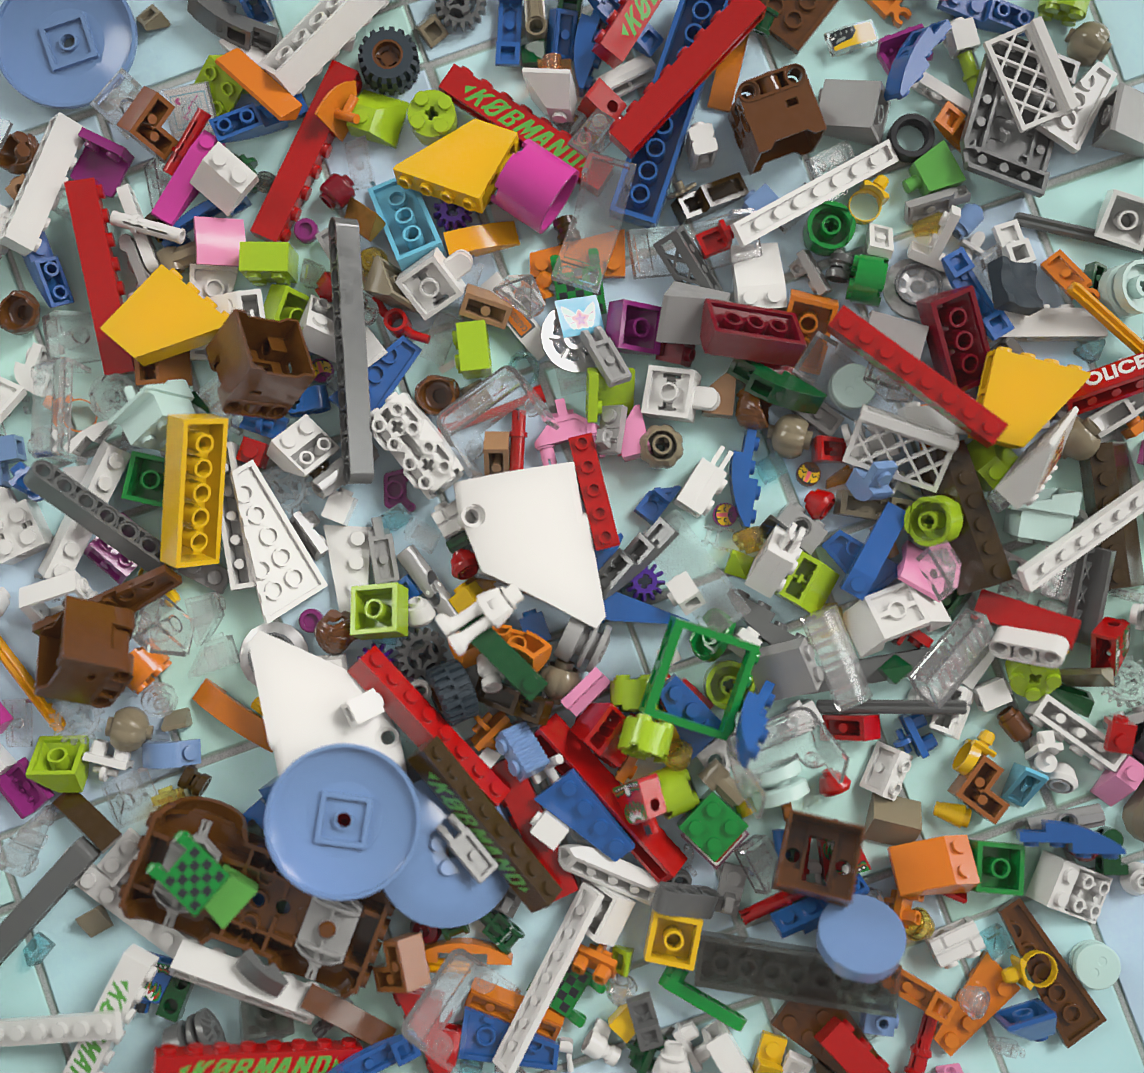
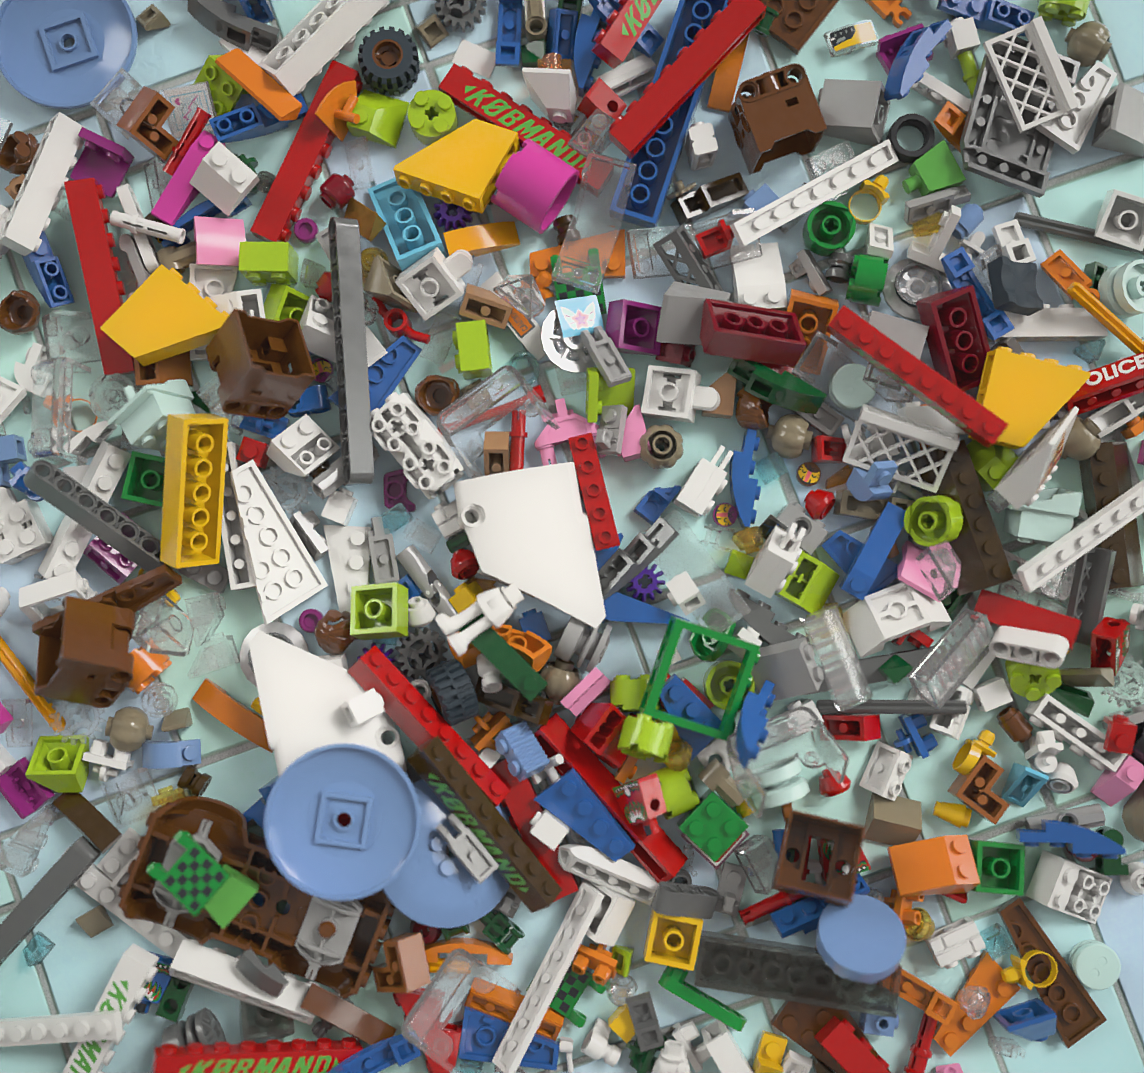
none -> white sticker [452,39,496,78]

